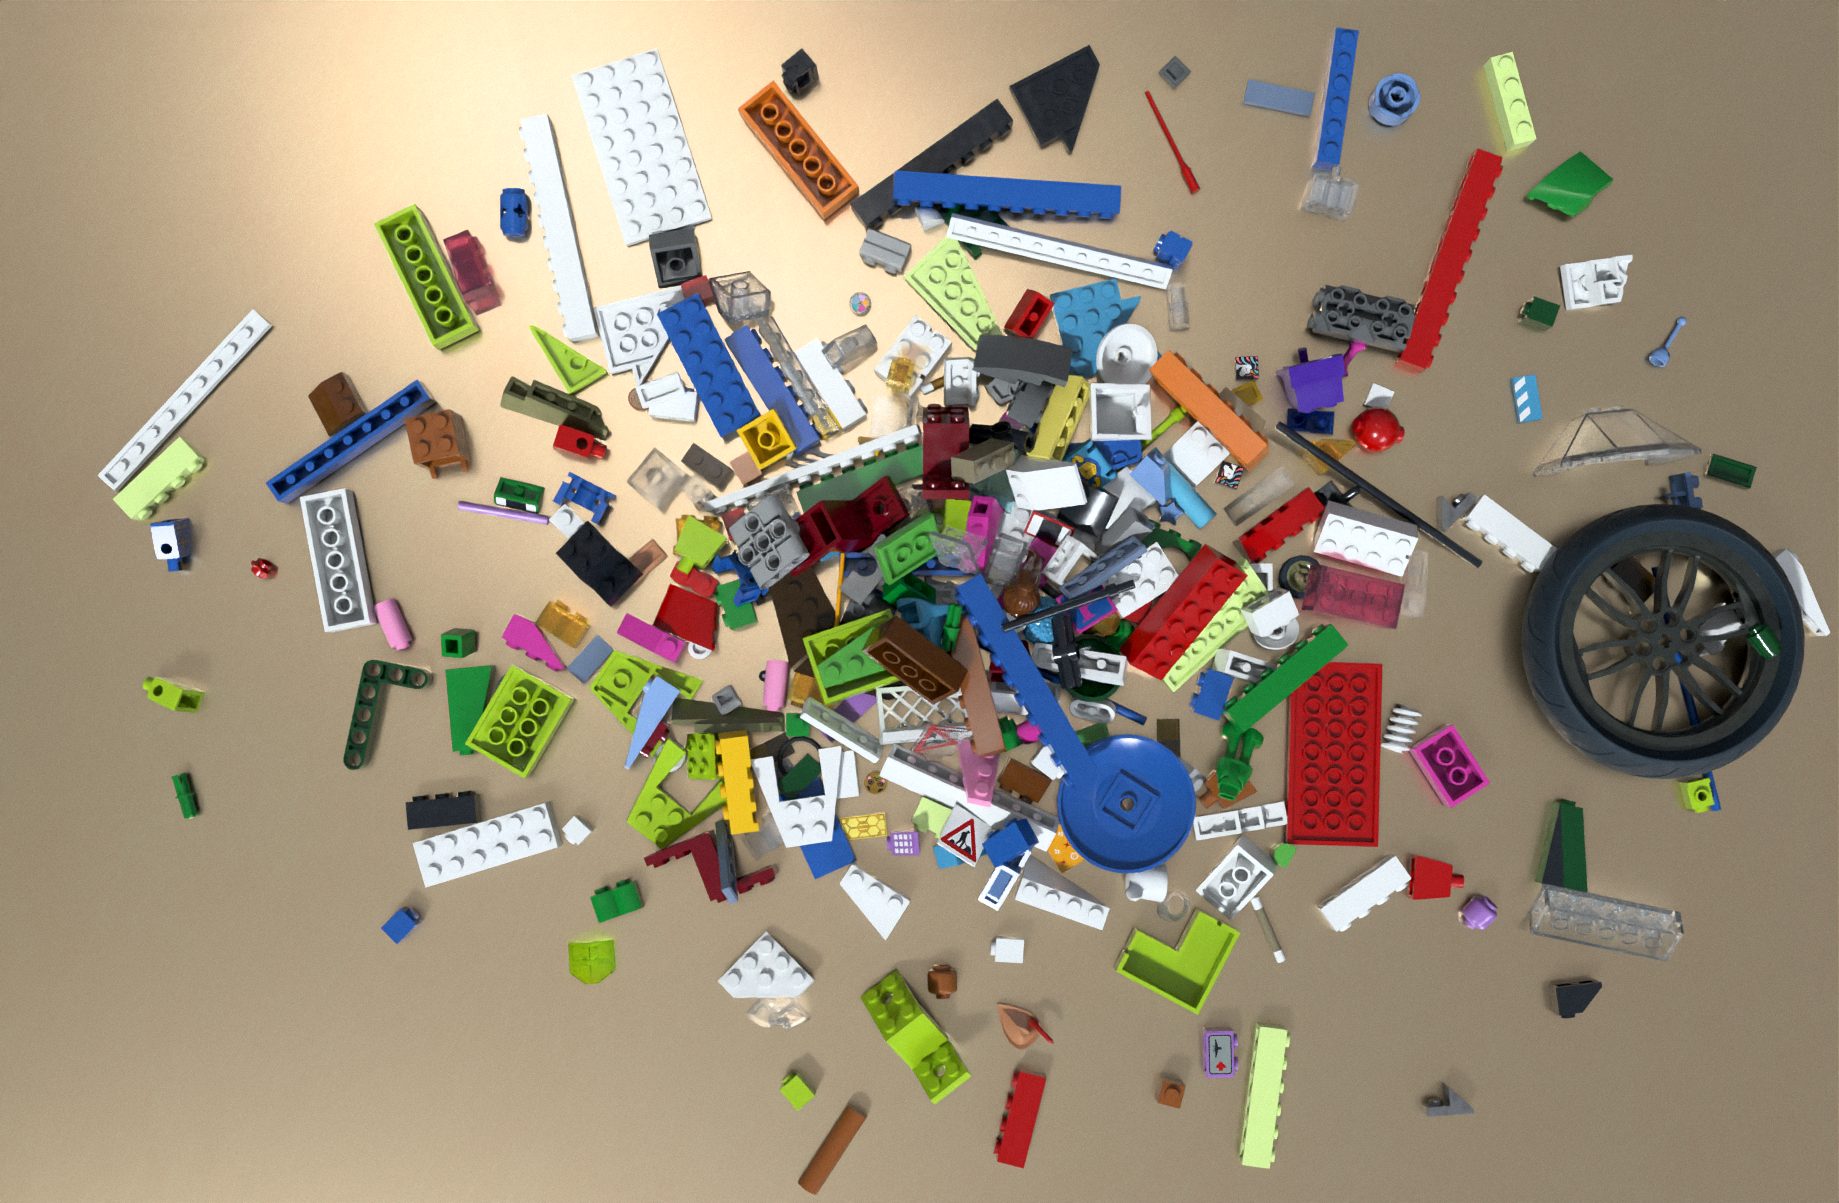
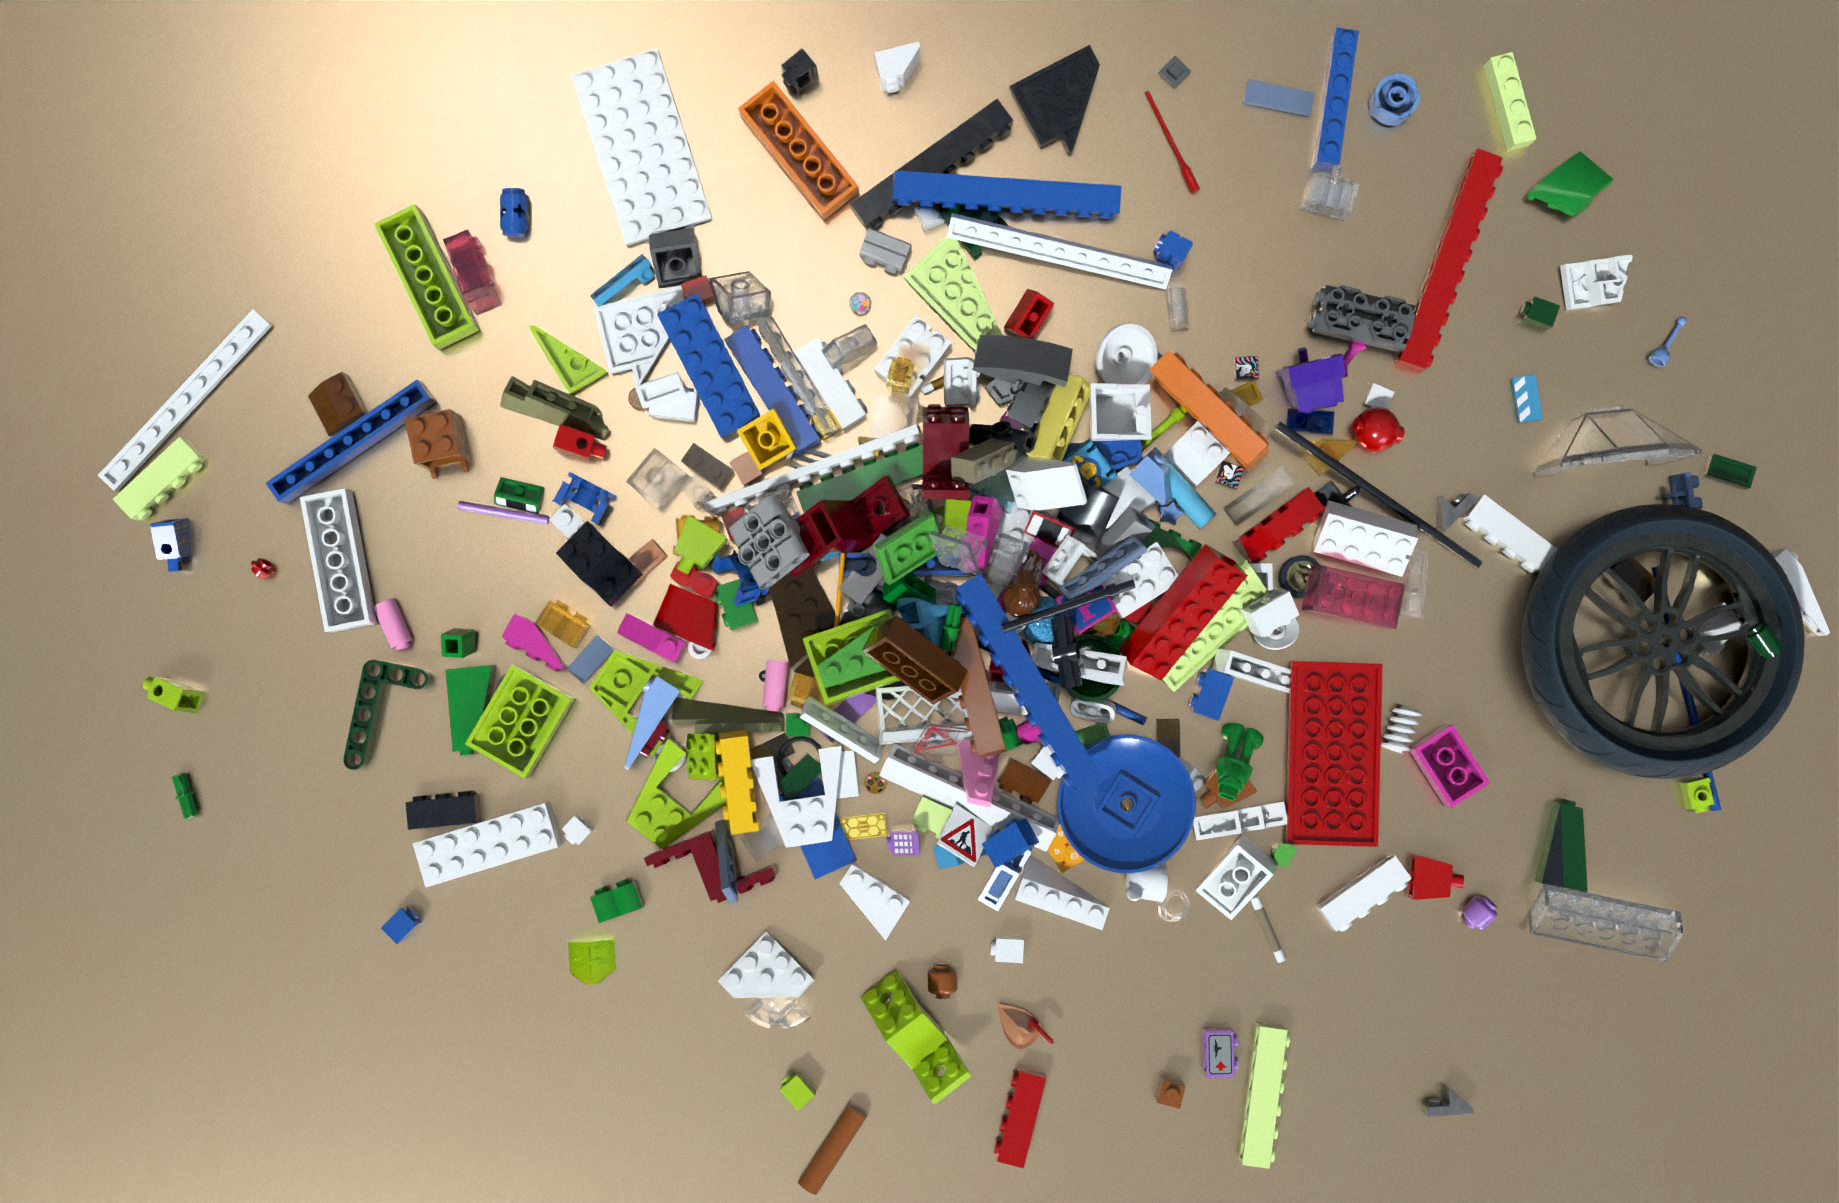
white brick [519,113,599,343] -> none
light grey tile [711,684,742,716] -> none
dark azure wing [1050,278,1141,379] -> none
lime piece [1113,908,1241,1015] -> none
green brick [1222,624,1349,733] -> none
black slope [1549,979,1602,1018] -> none
none -> dark azure hinge [590,254,655,307]
none -> white slope [874,42,920,93]

